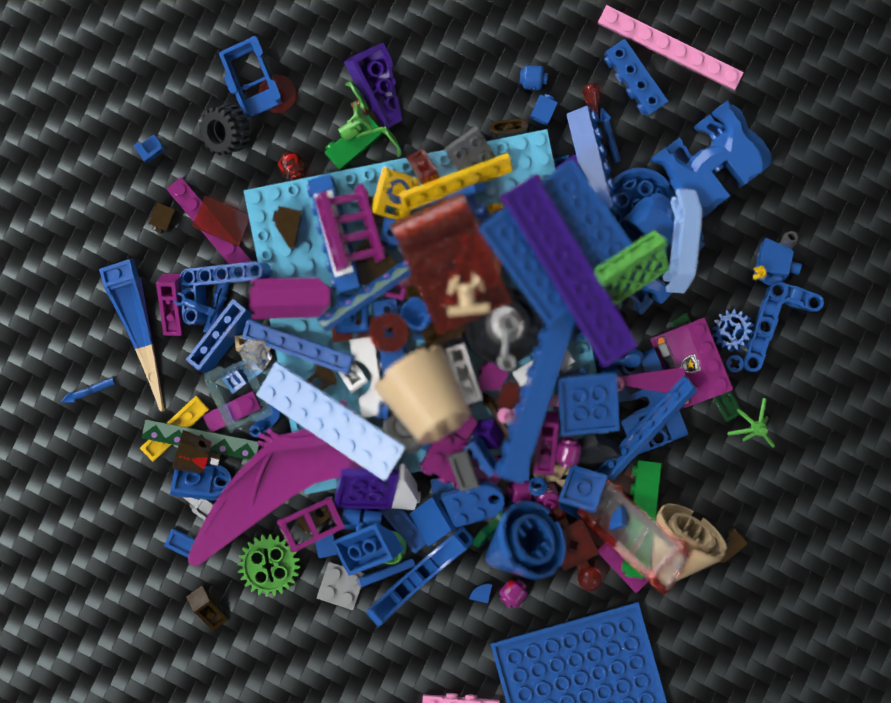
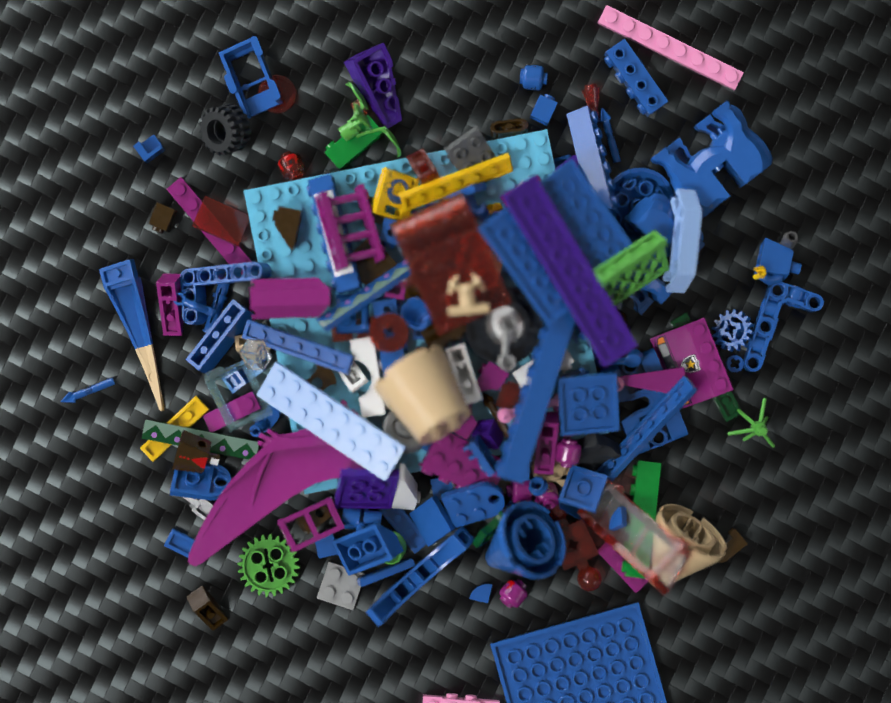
blue bush [377,401,389,420] -> none
dark grey tile [448,449,480,492] -> none

